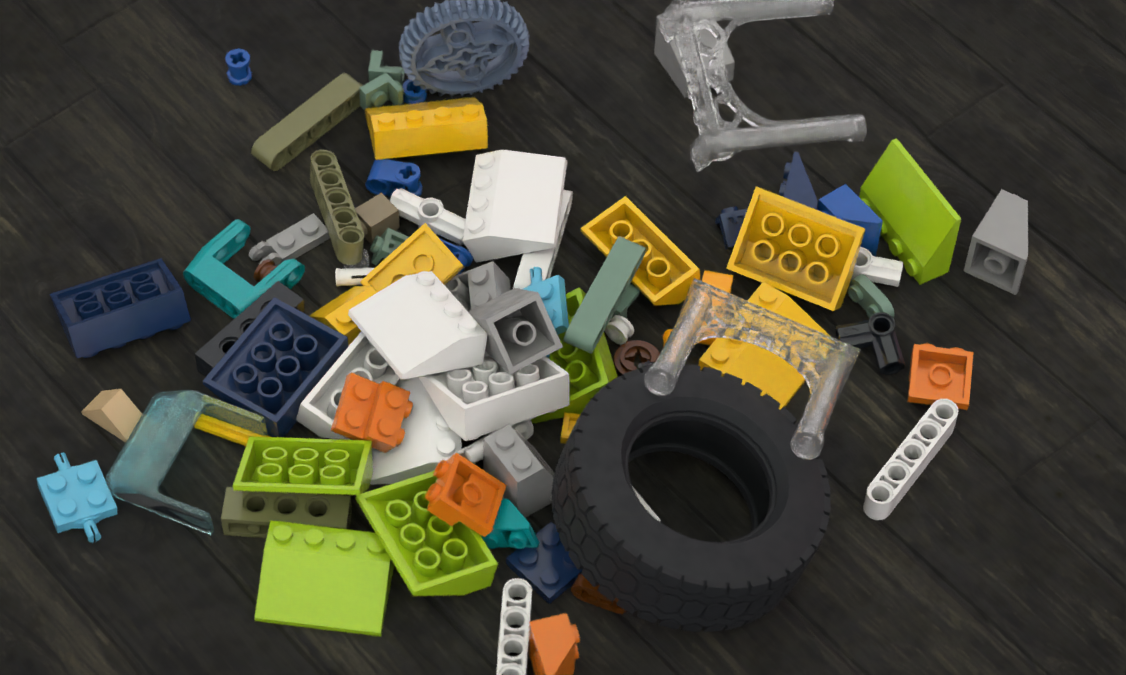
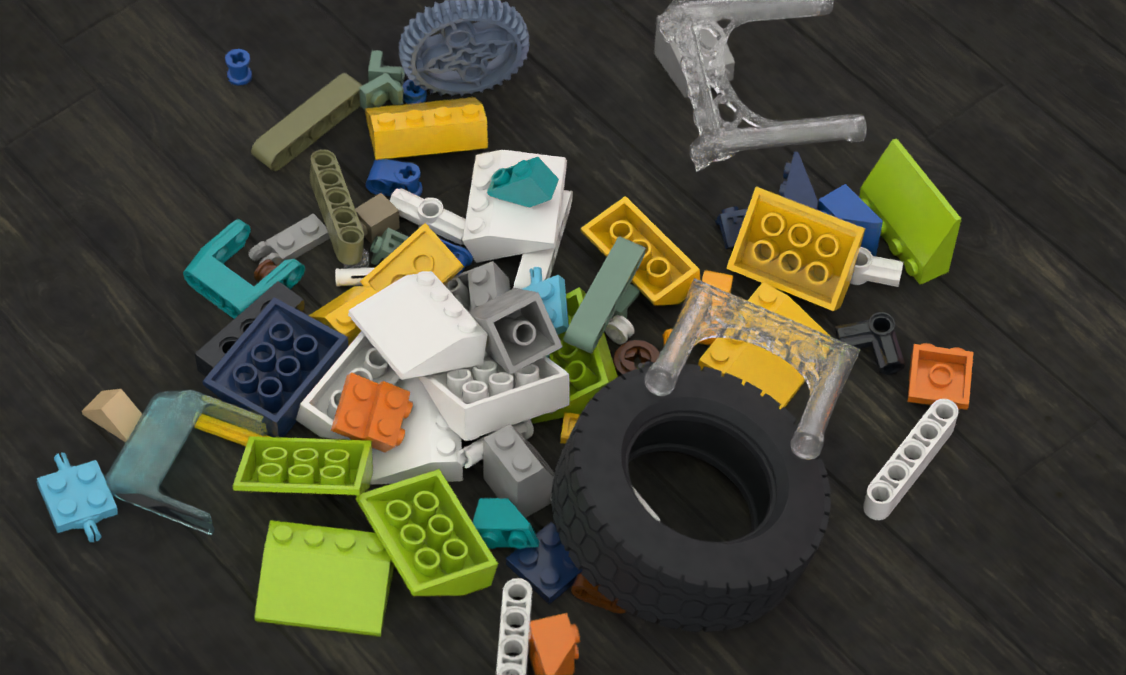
dark blue slope [50,258,191,359] -> none
olive brick [221,487,352,538] -> none
orange plate [425,452,507,537] -> none
sand green plate [848,274,895,318] -> none
light grey slope [964,189,1028,295] -> none
none -> teal slope [487,156,559,208]

